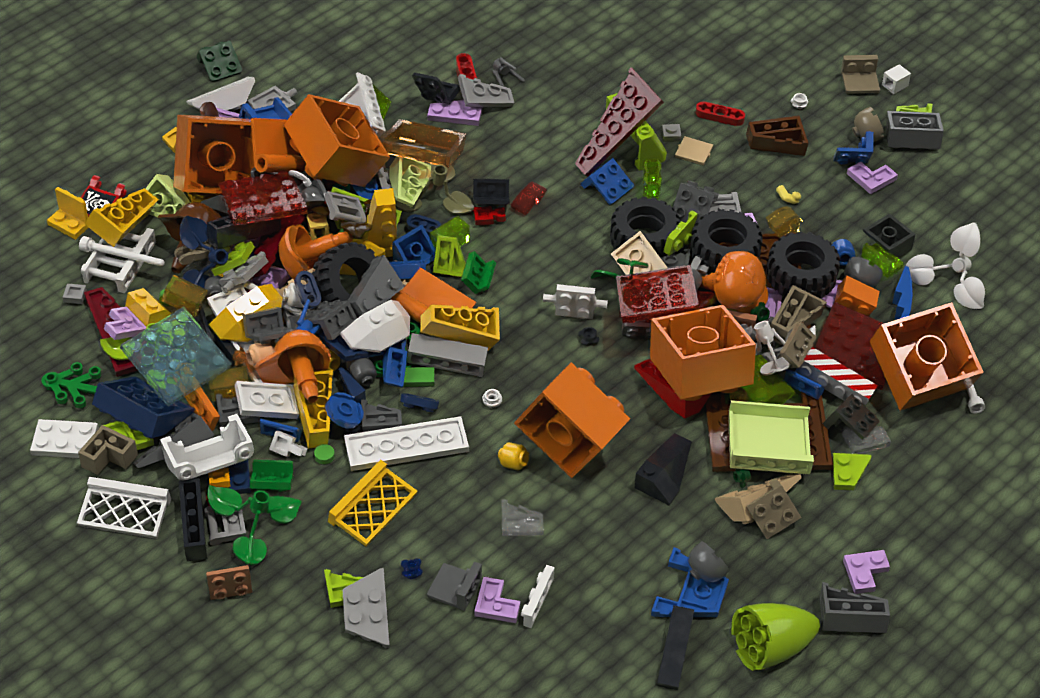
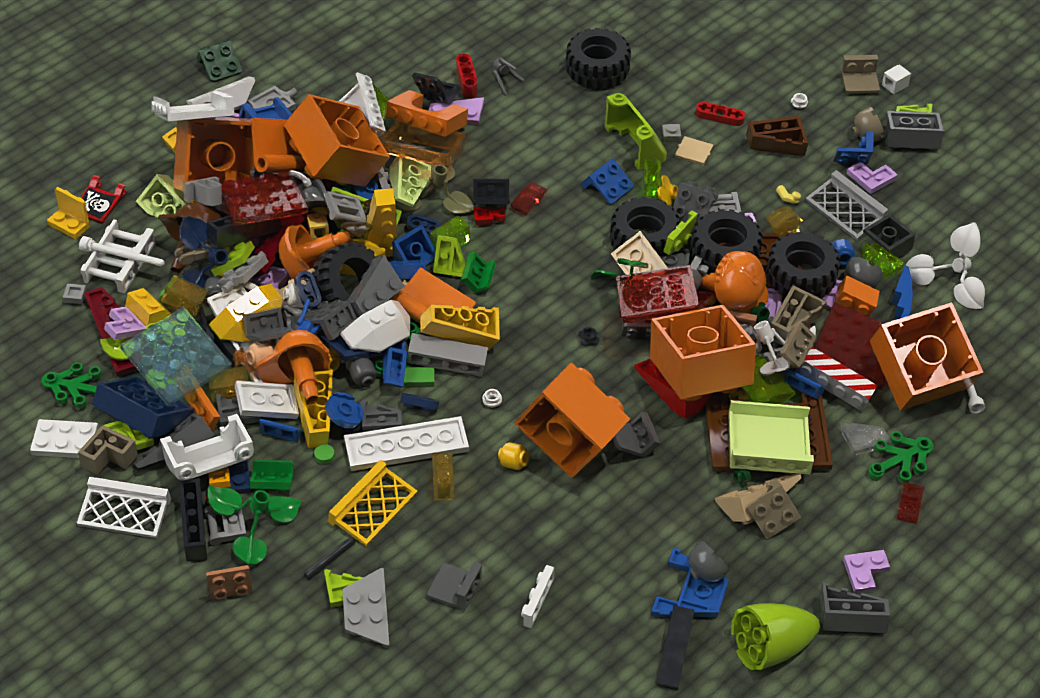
yellow wedge [84,188,159,247] -> none
white plate [269,431,308,457] -> none
dark blue slope [339,367,366,404] -> none
clear blue plate [401,558,423,579] -> none
light grey wing [458,74,514,107] -> none
lavender plate [475,577,520,623] -> none
clear wing [501,499,544,536] -> none
white plate [543,284,608,319] -> none
wing [575,67,664,177] -> none
black wedge [634,433,692,506] -> none
pearl dark grey bracket [822,394,880,440] -> none
lime wing [832,453,871,490] -> none
none -> white panel [151,91,234,121]
none -> light grey pin [183,177,222,206]
none -> black bar [304,537,355,580]
none -> orange arch [386,90,468,137]
none -> clear yellow brick [432,453,454,500]
none -> black tyre [566,28,631,90]
none -> dark grey bracket [613,411,660,458]
none -> yellow plate [658,175,678,207]
none -> light grey fence [806,170,888,241]
none -> green plant [867,431,934,483]
none -> clear red slope [897,482,924,524]

